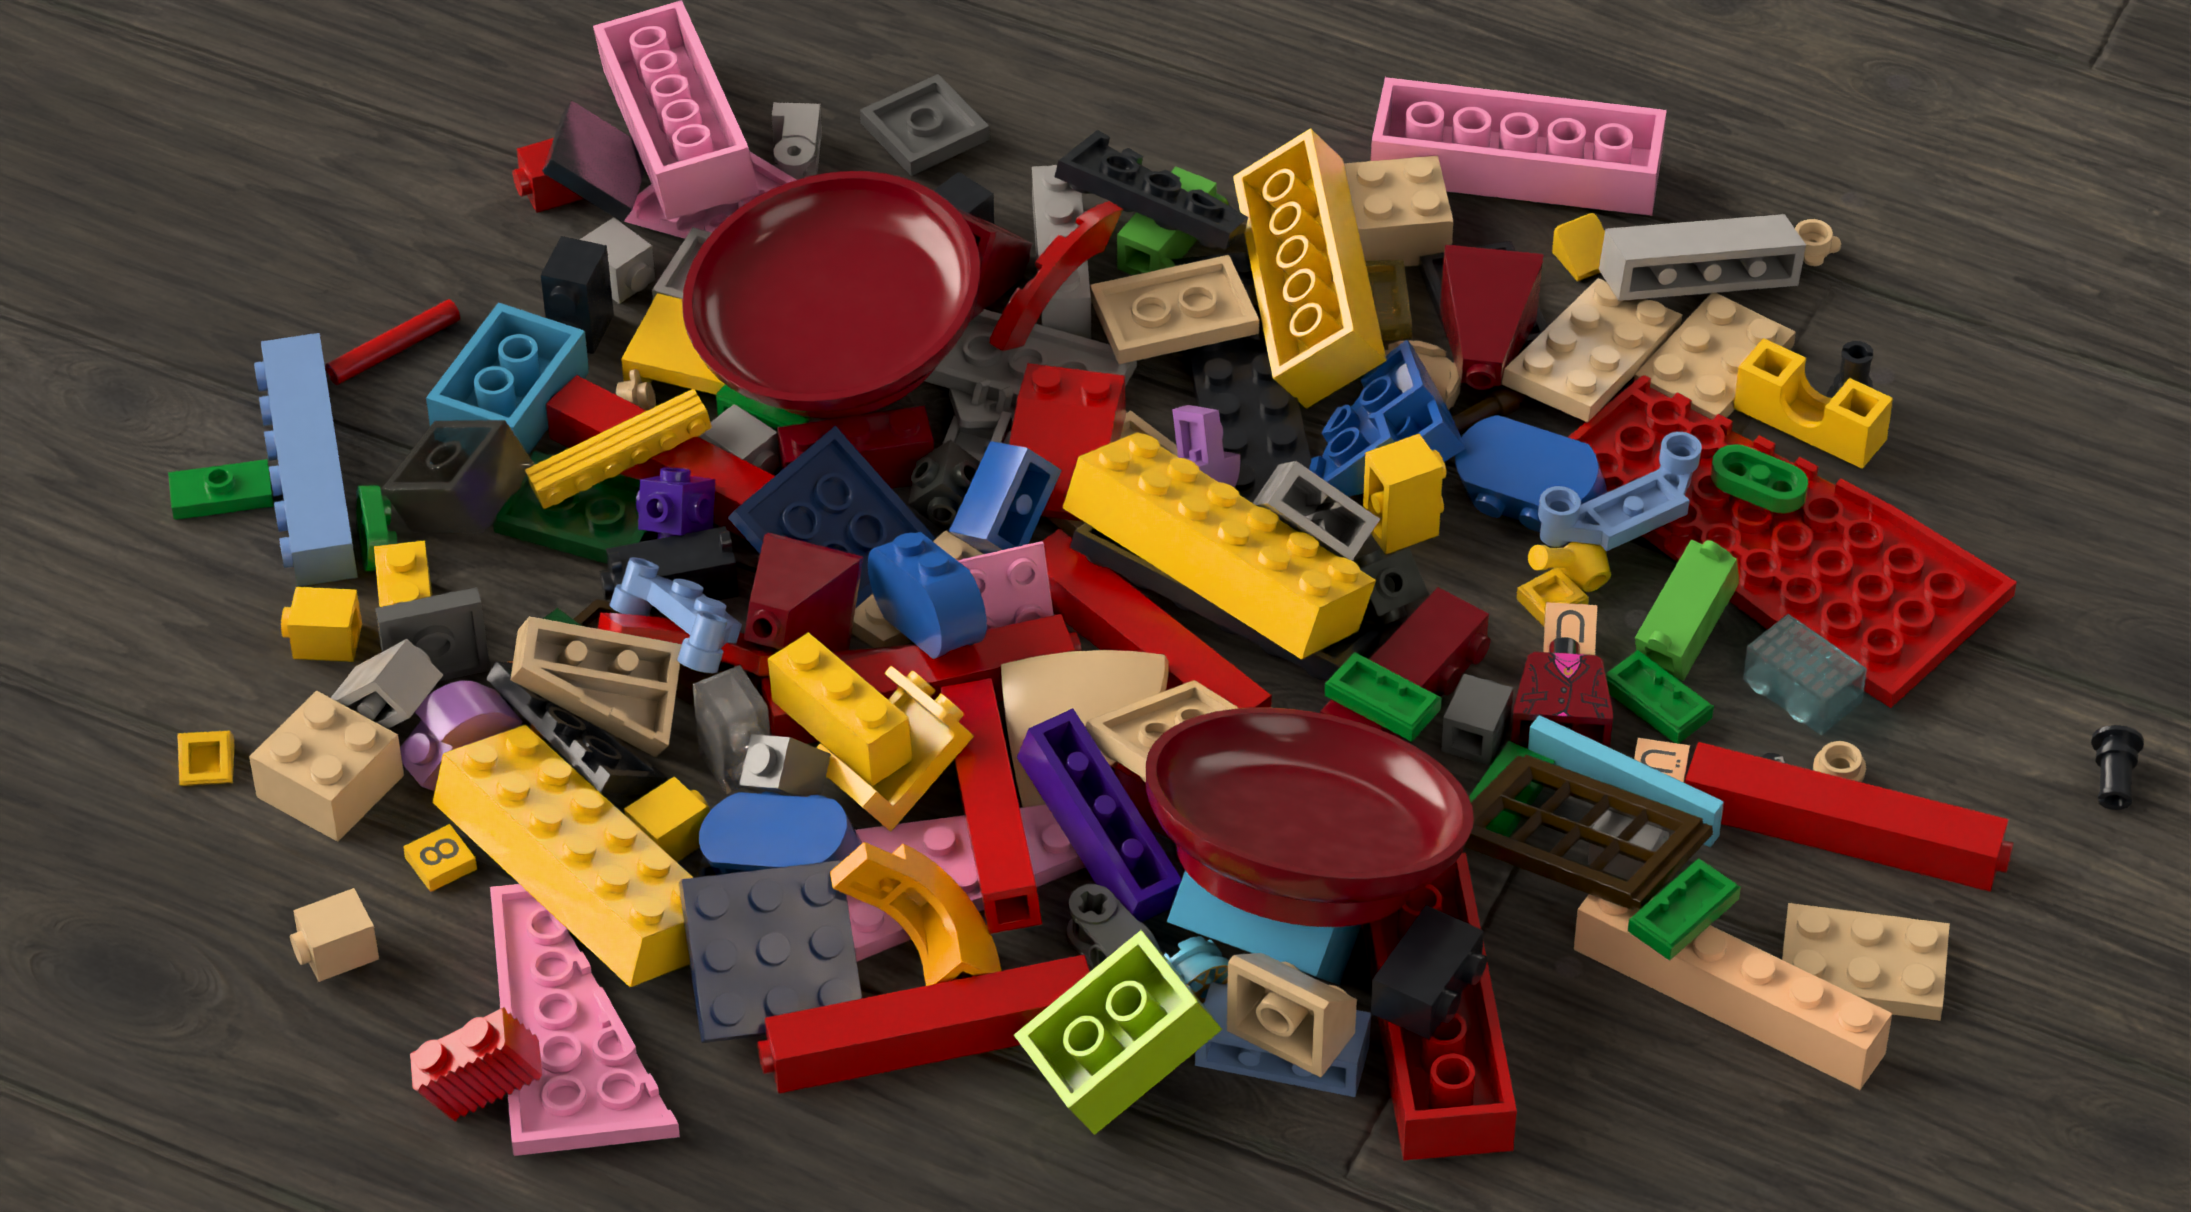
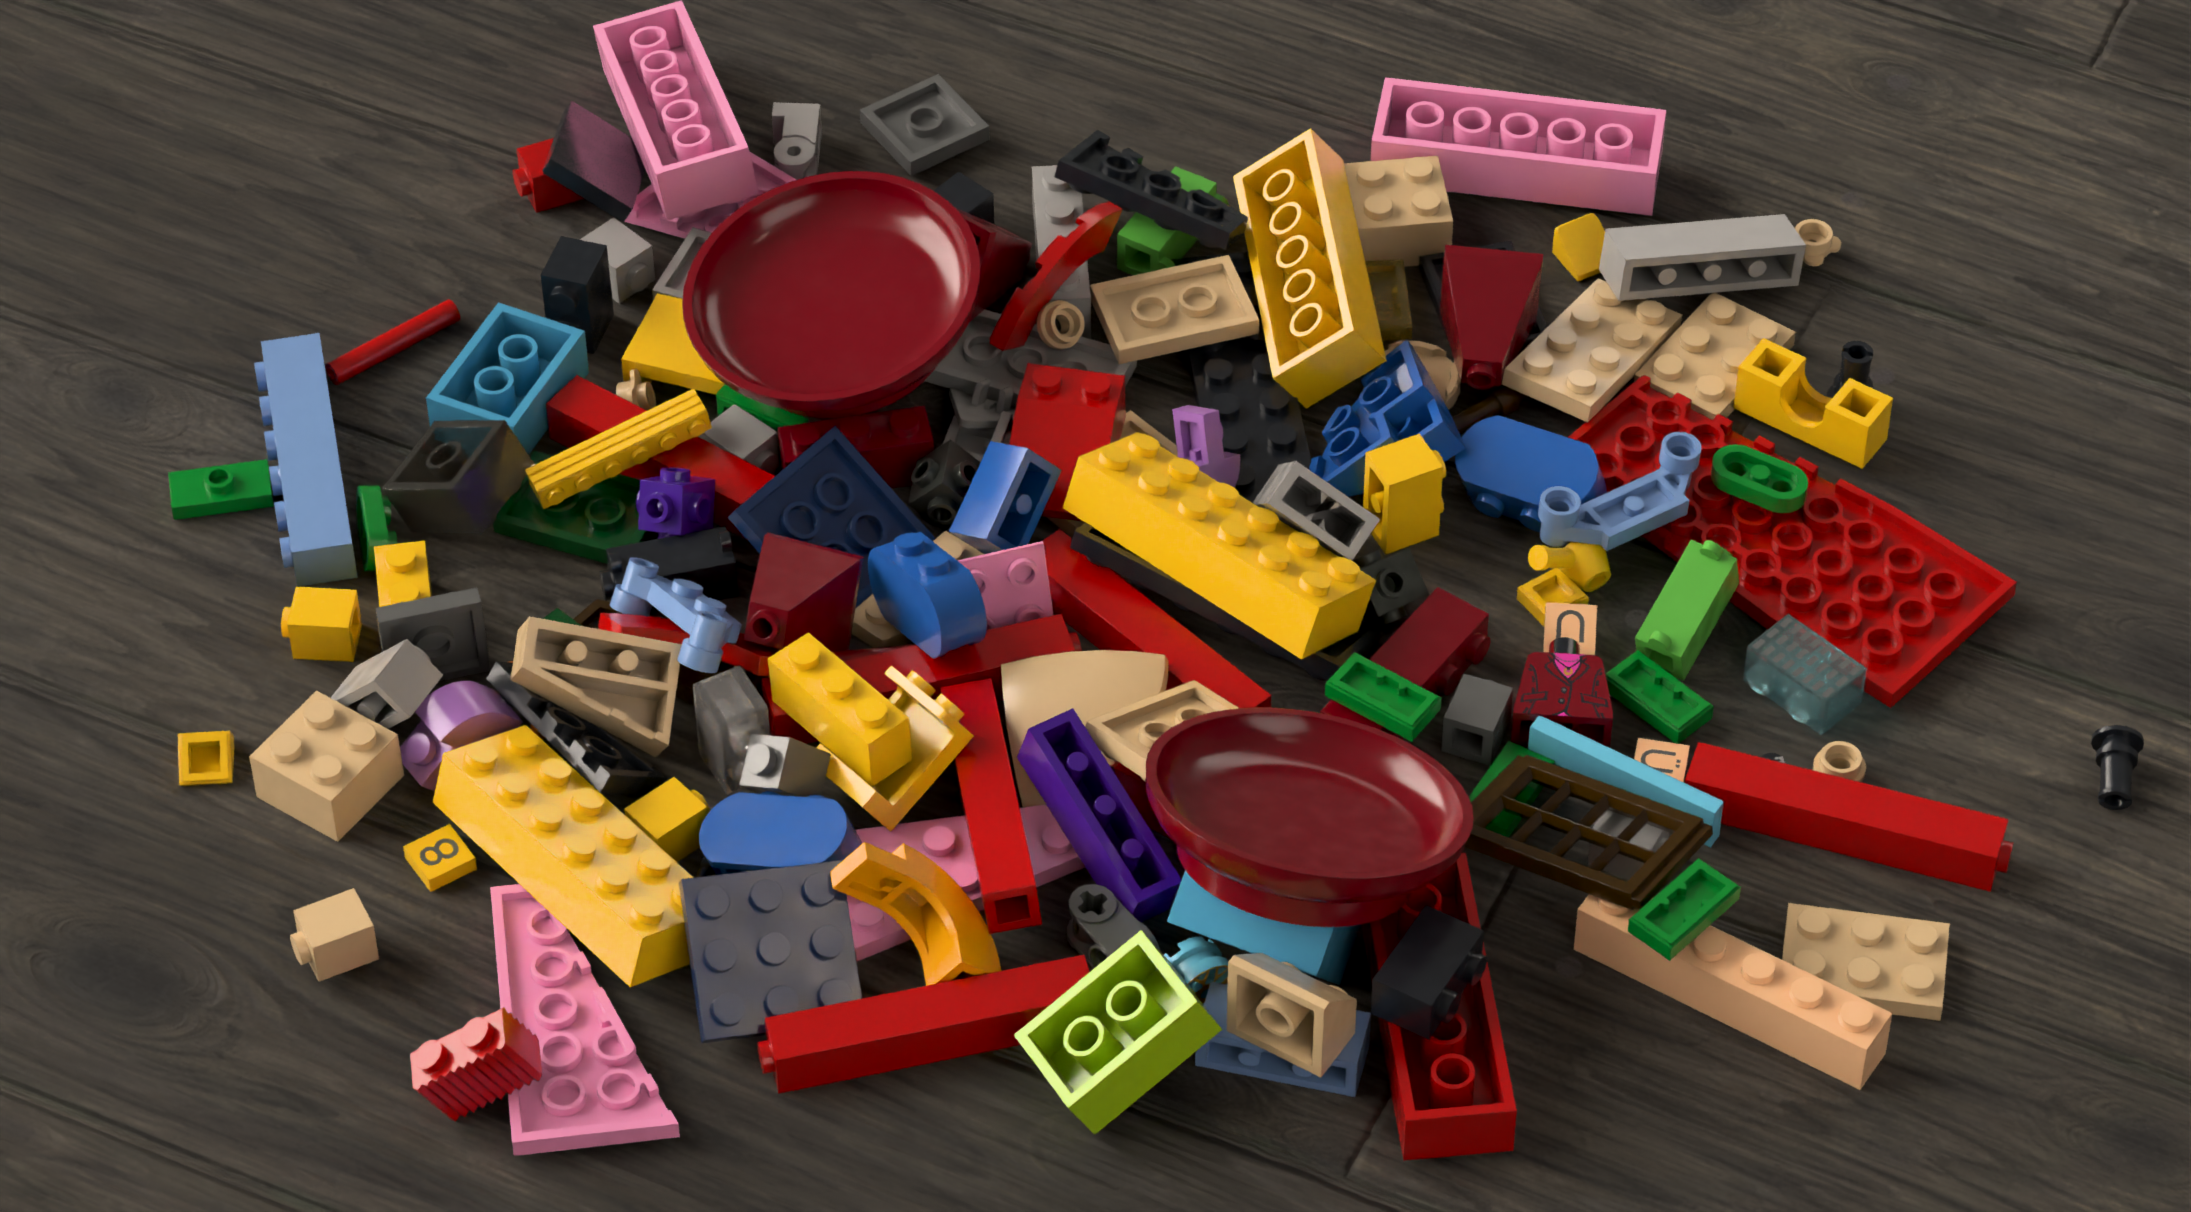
none -> tan plate [1037,300,1085,350]

